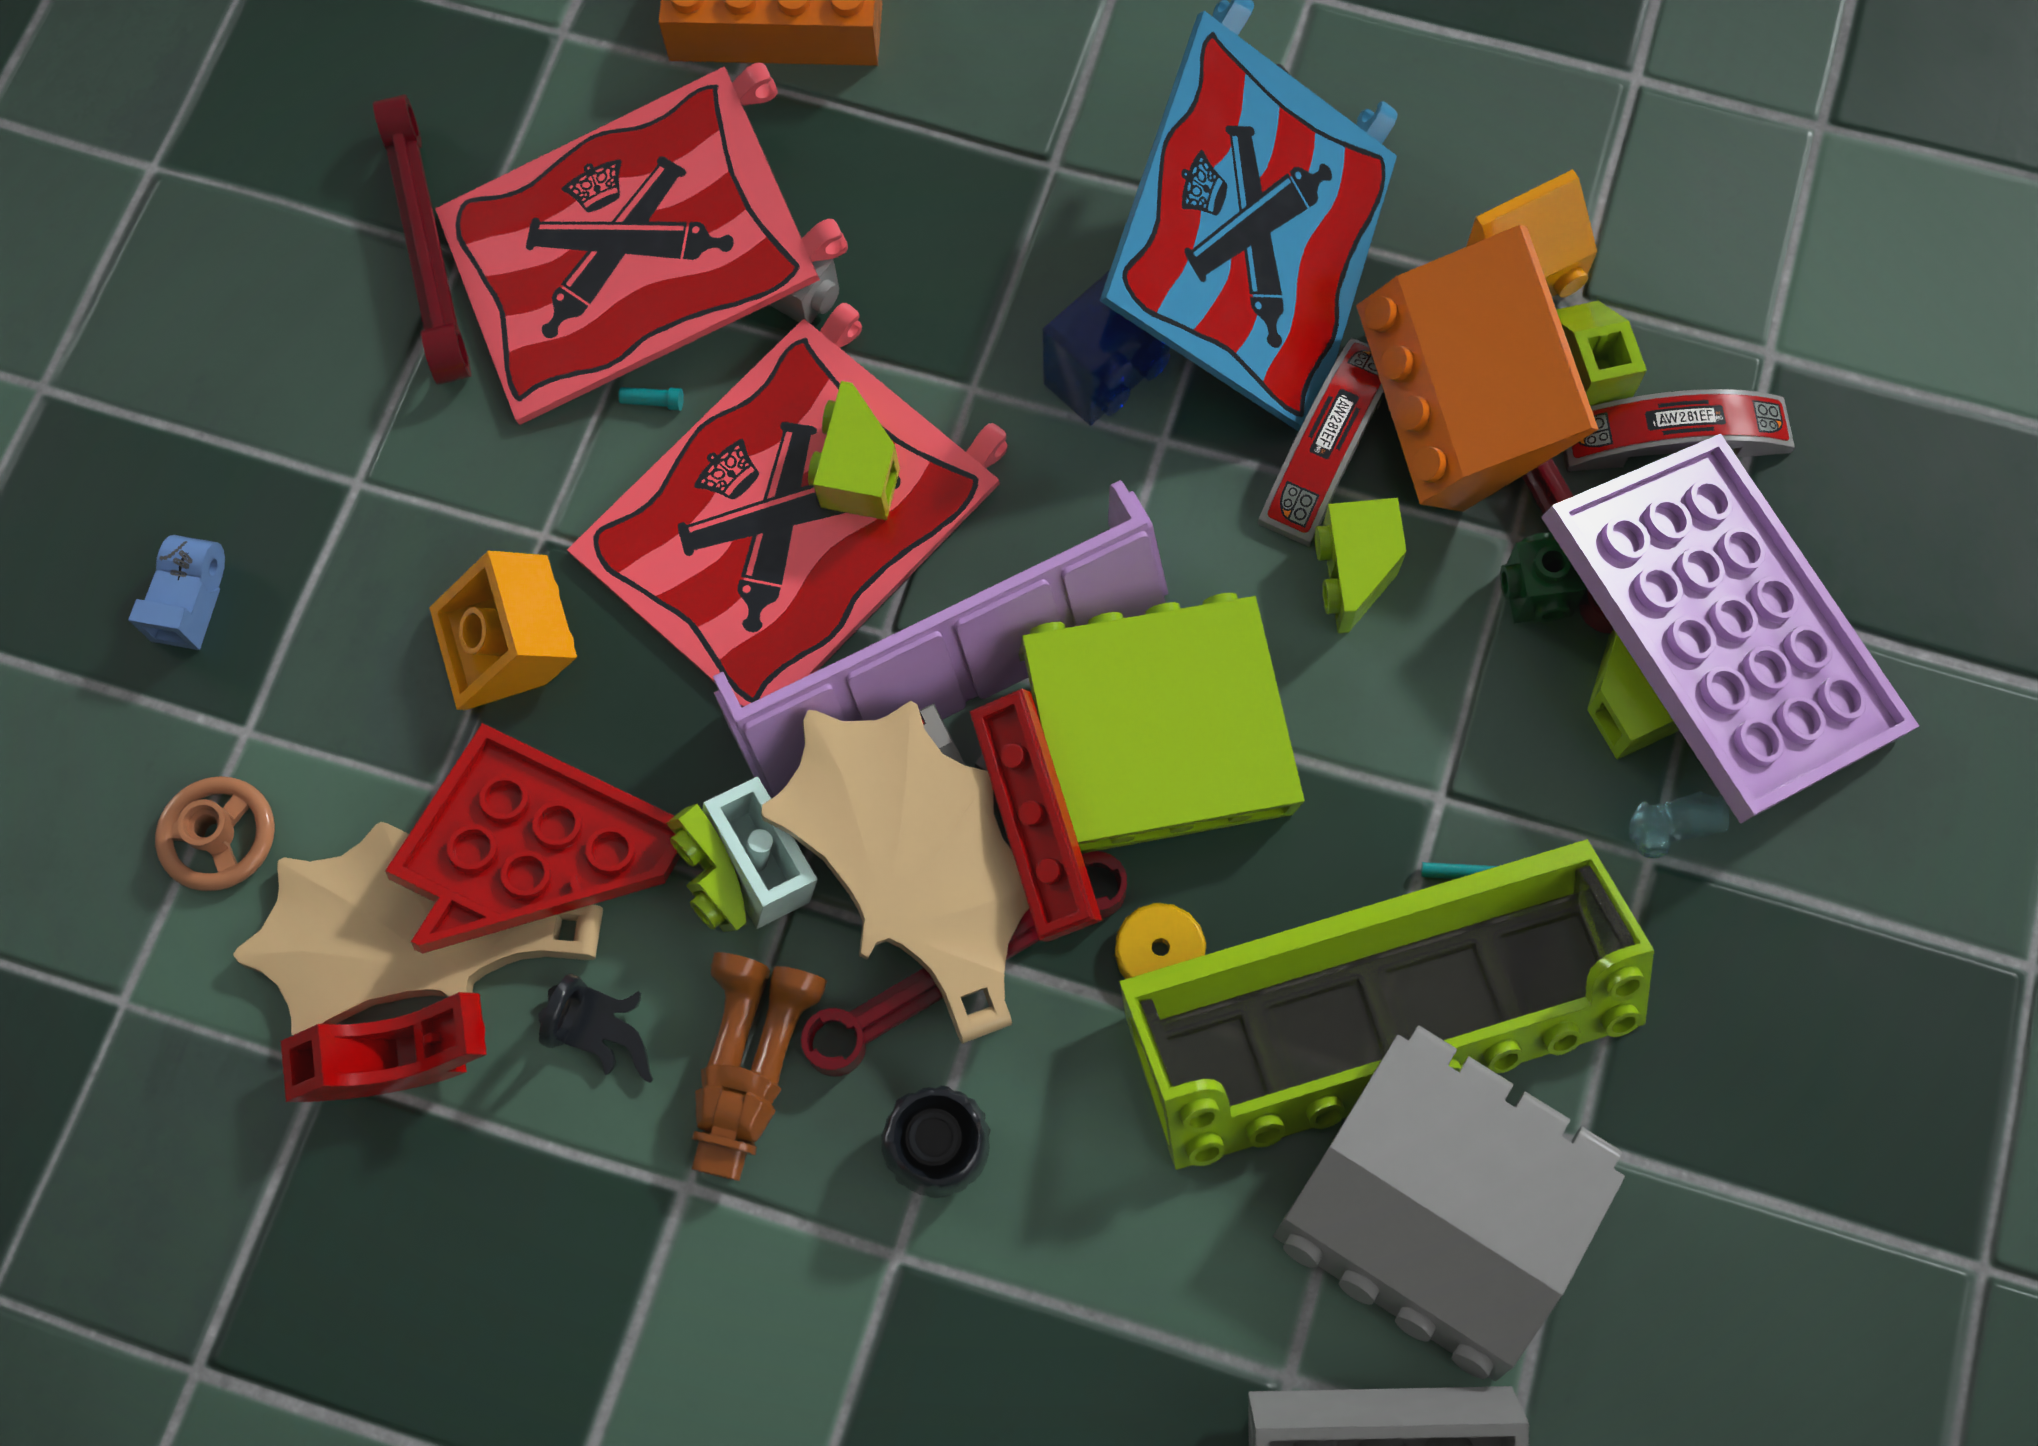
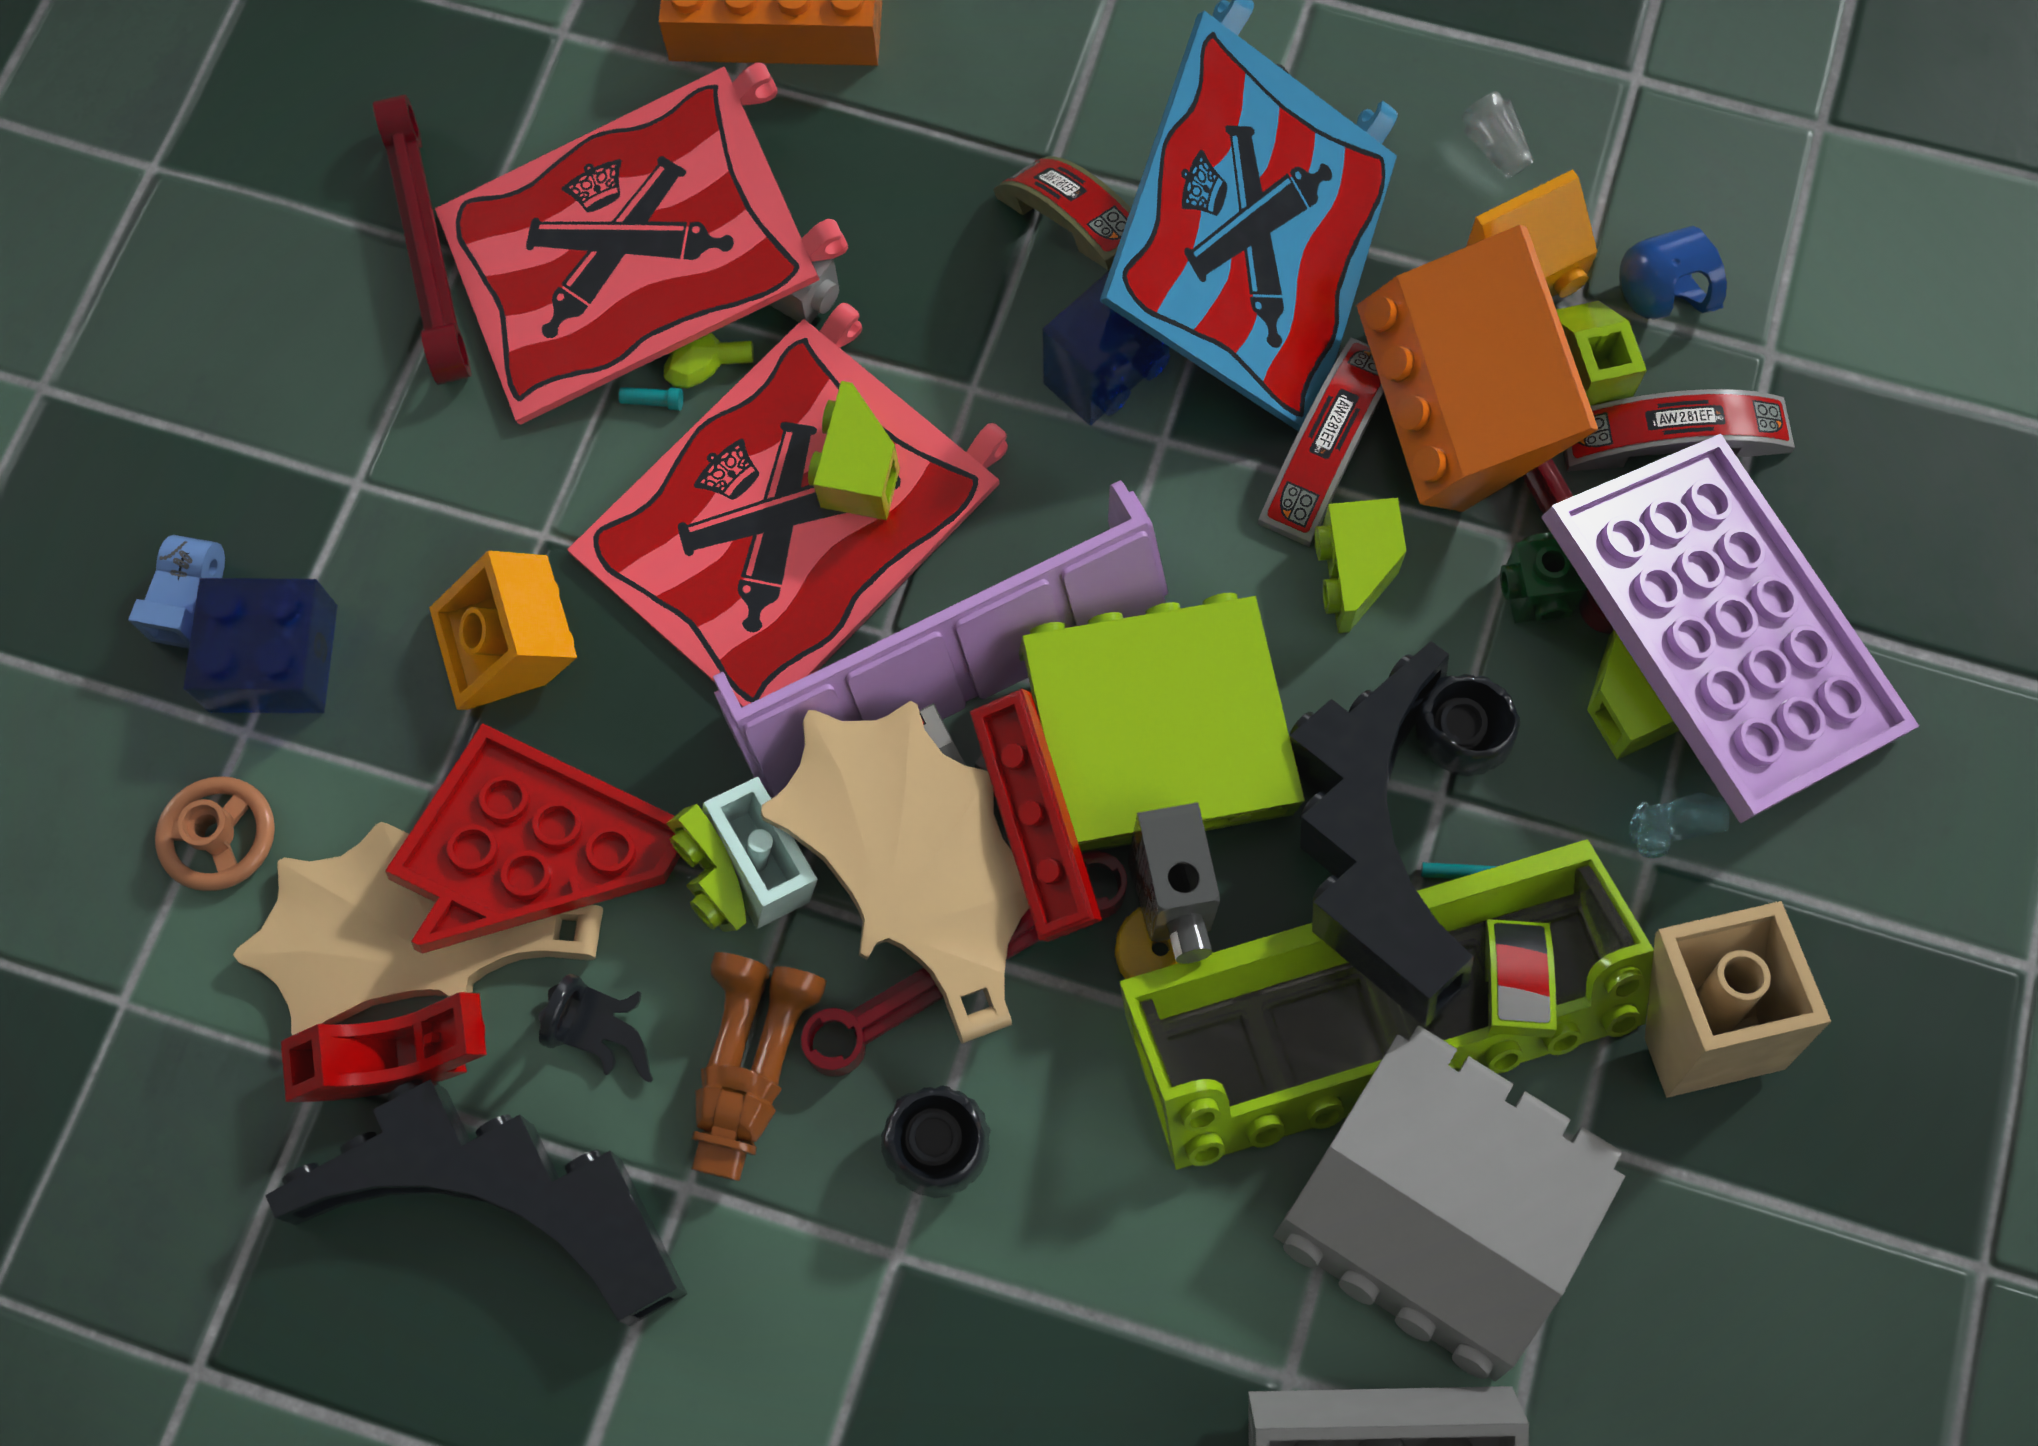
none -> clear blue brick [183,578,338,713]
none -> black arch [265,1079,687,1326]
none -> lime rock [664,333,754,388]
none -> slope [993,156,1131,271]
none -> dark grey torso [1128,802,1220,964]
none -> black arch [1289,641,1473,1027]
none -> black hair [1416,674,1521,776]
none -> clear cone [1461,92,1534,178]
none -> slope [1485,919,1557,1038]
none -> blue helmet [1619,226,1727,319]
none -> tan slope [1645,901,1831,1098]

